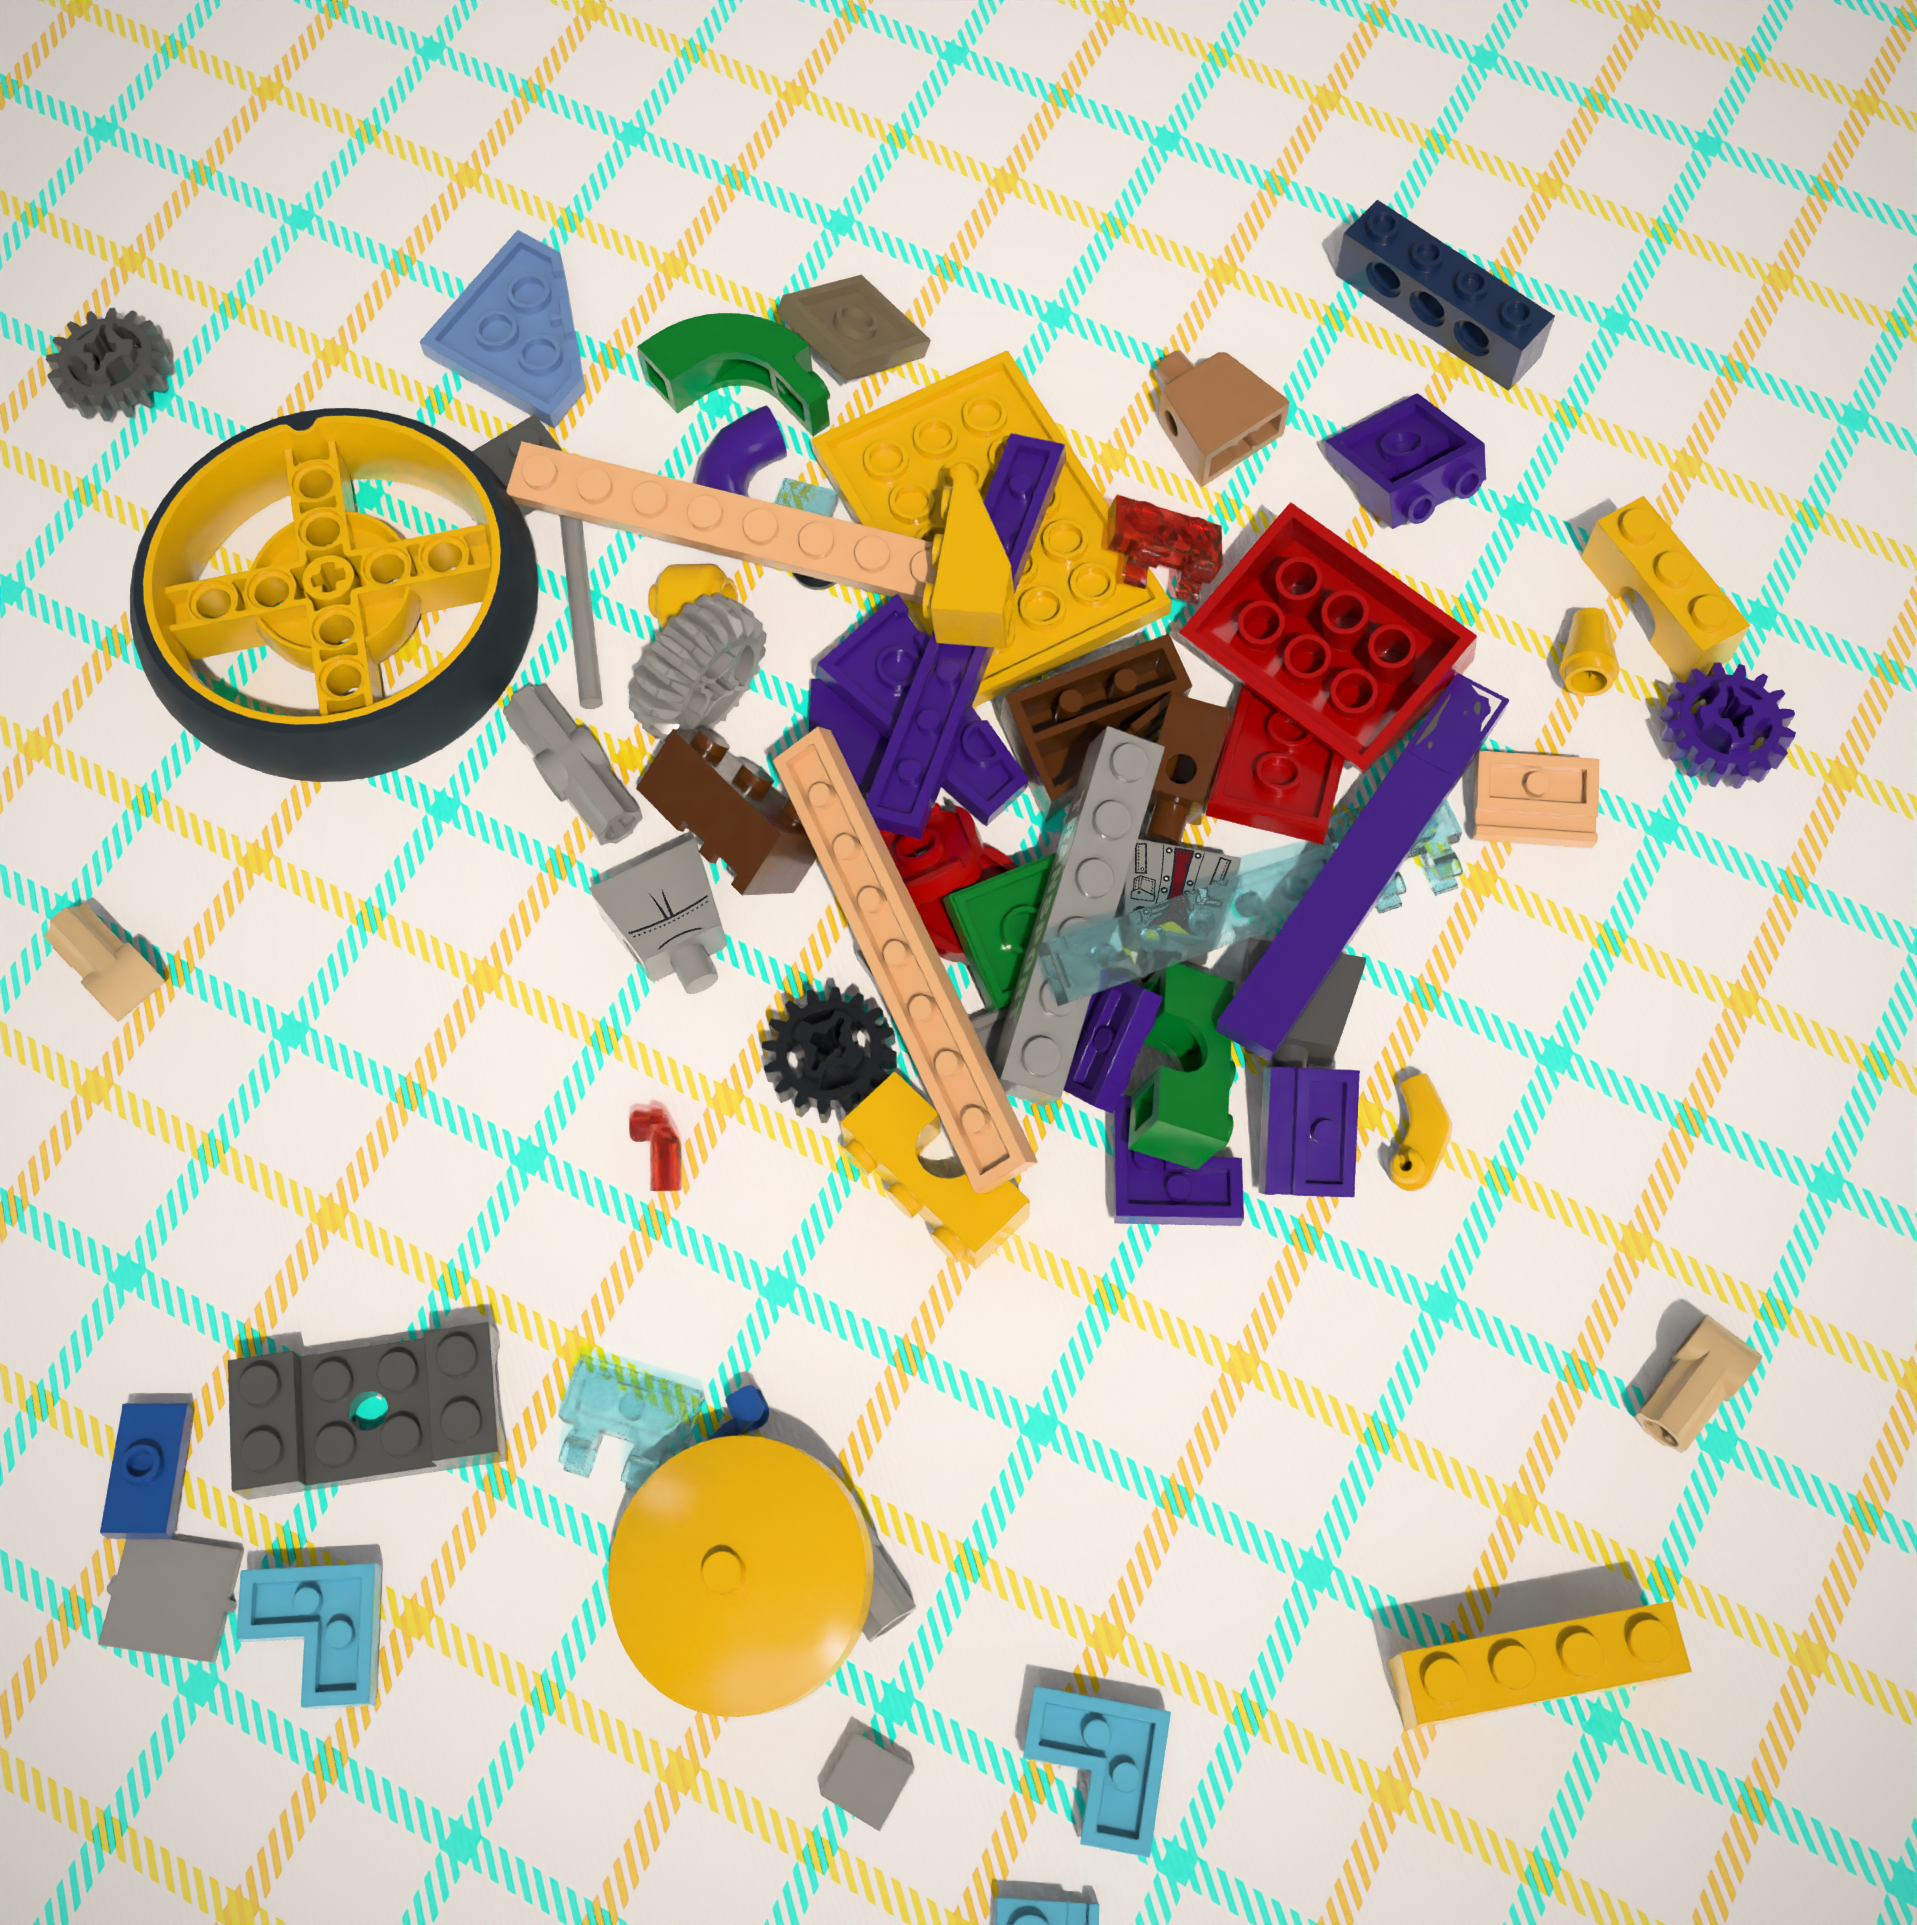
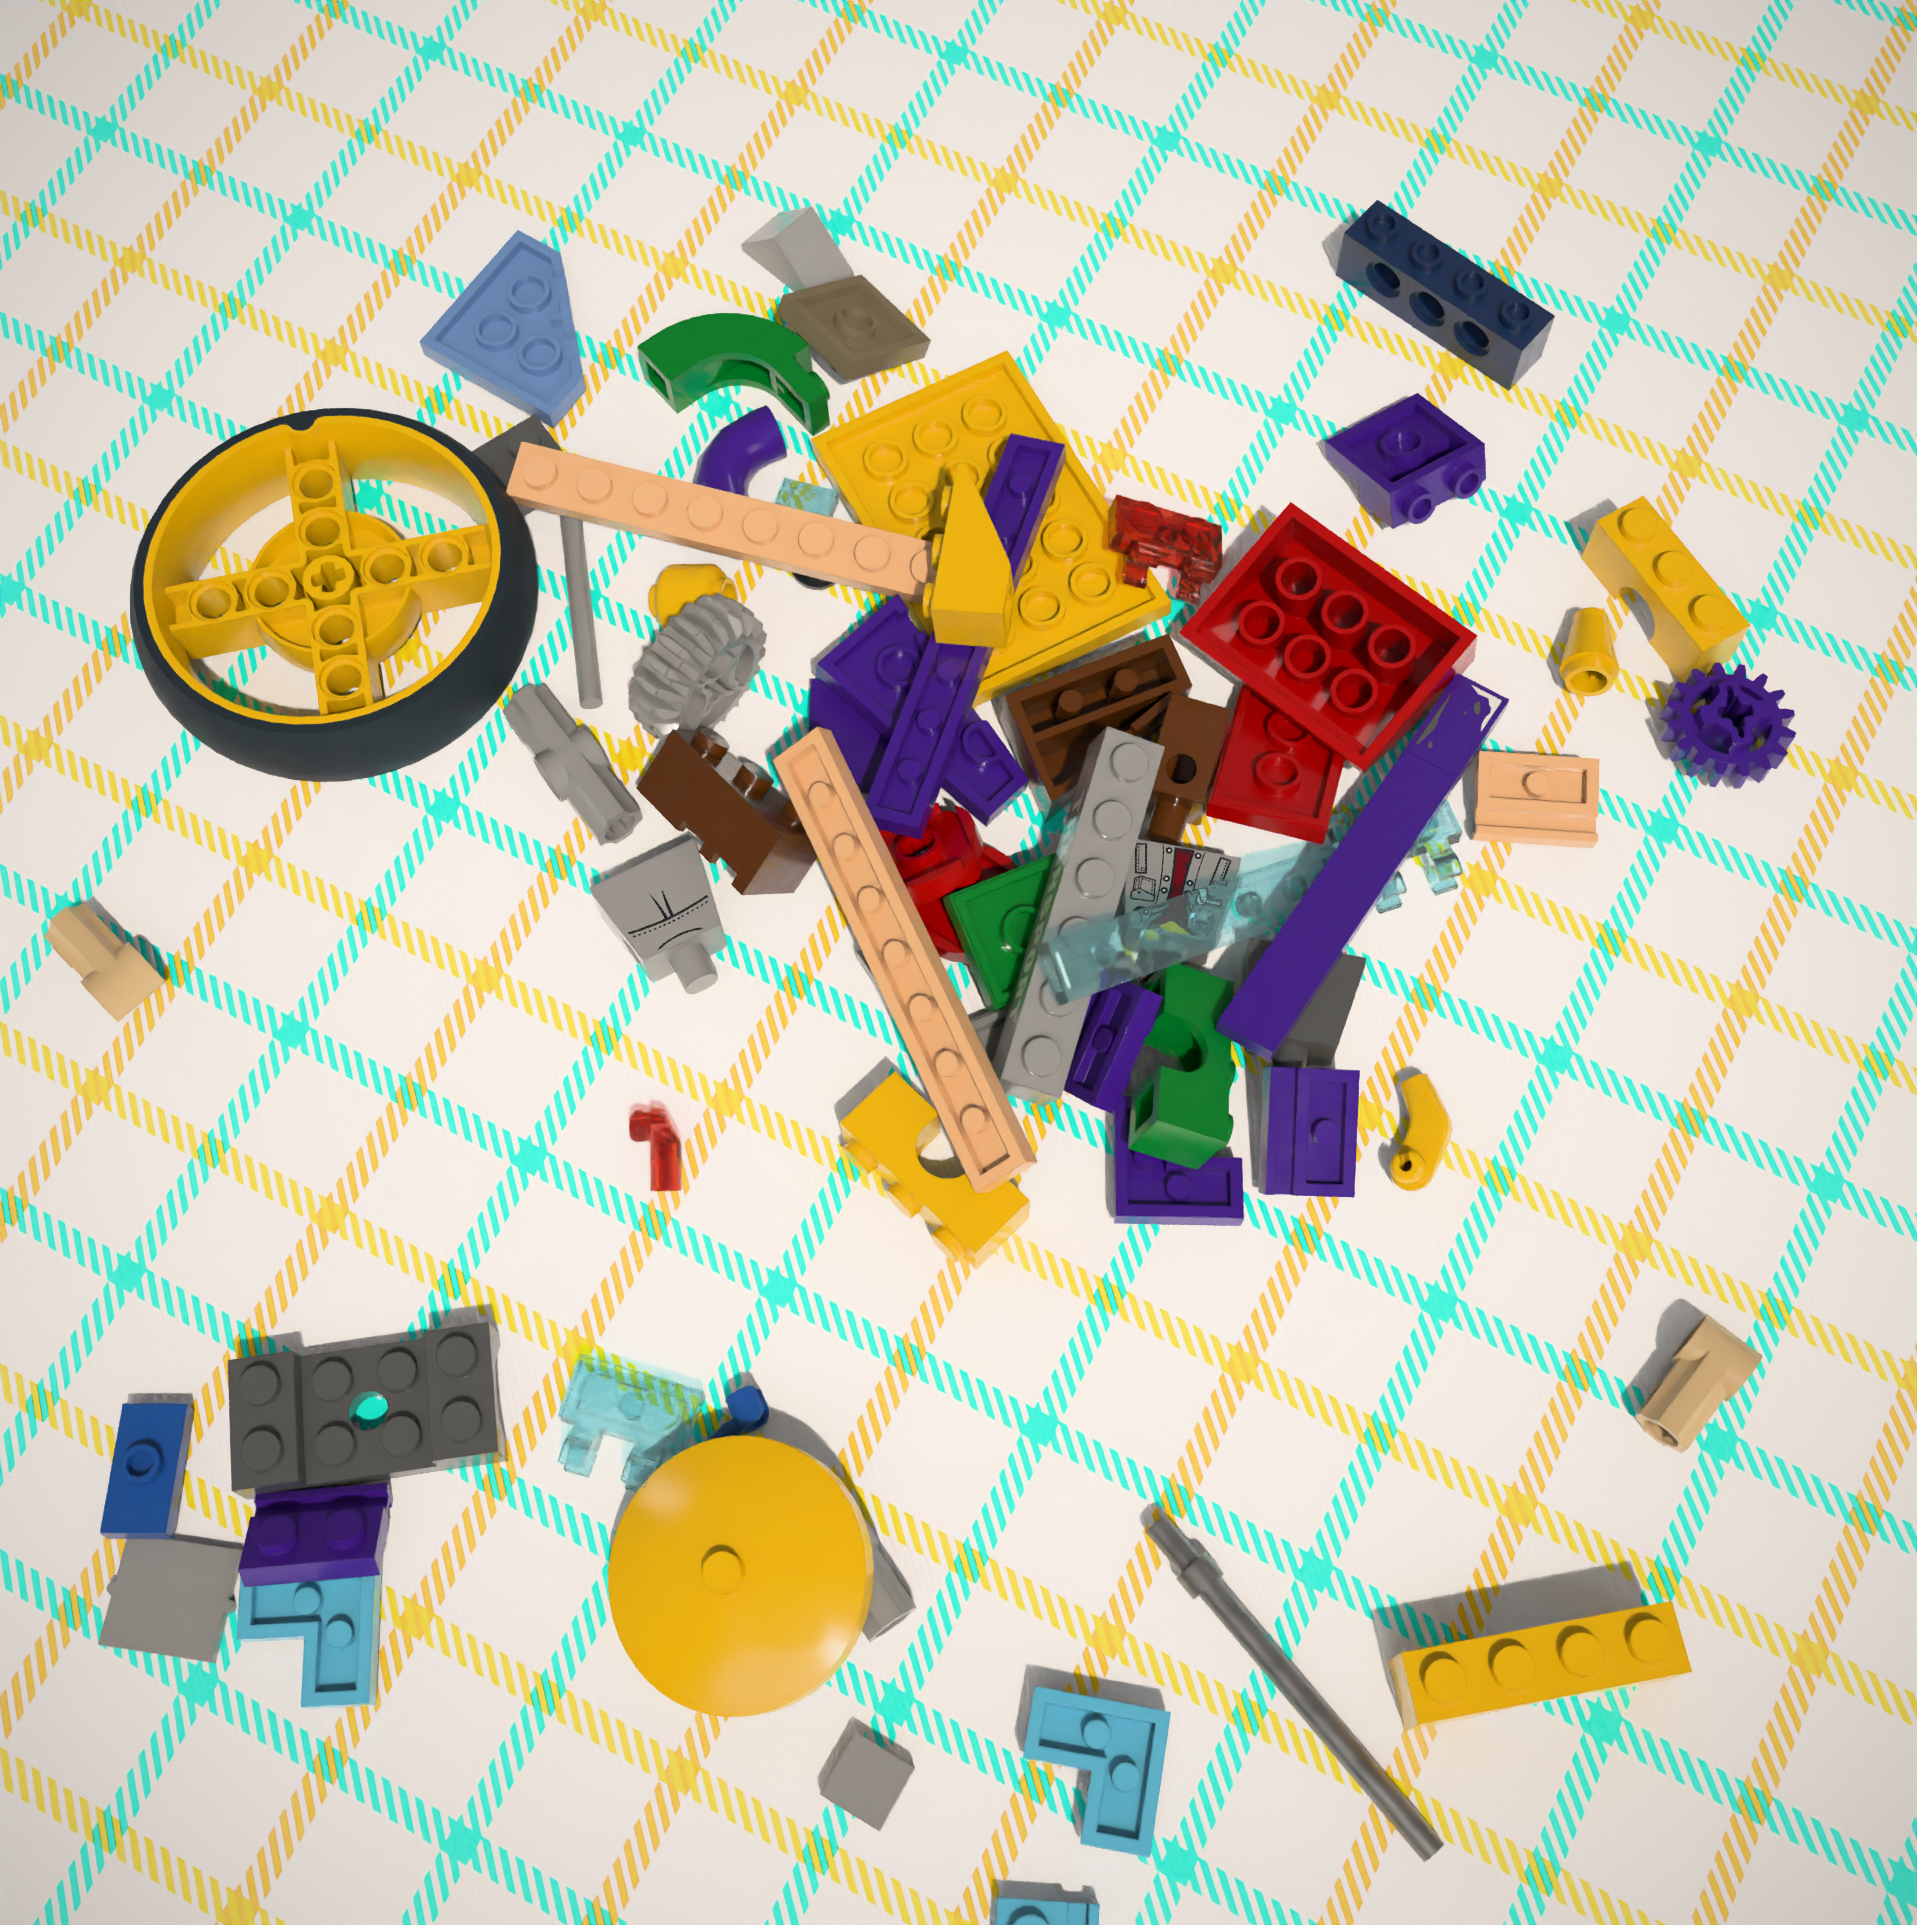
dark grey gear [46,308,173,422] -> none
black gear [762,987,898,1123] -> none
medium nougat torso [1156,350,1290,488] -> none
none -> dark purple plate [238,1482,393,1587]
none -> light grey slope [741,206,854,292]
none -> flat silver bar [1145,1515,1445,1862]

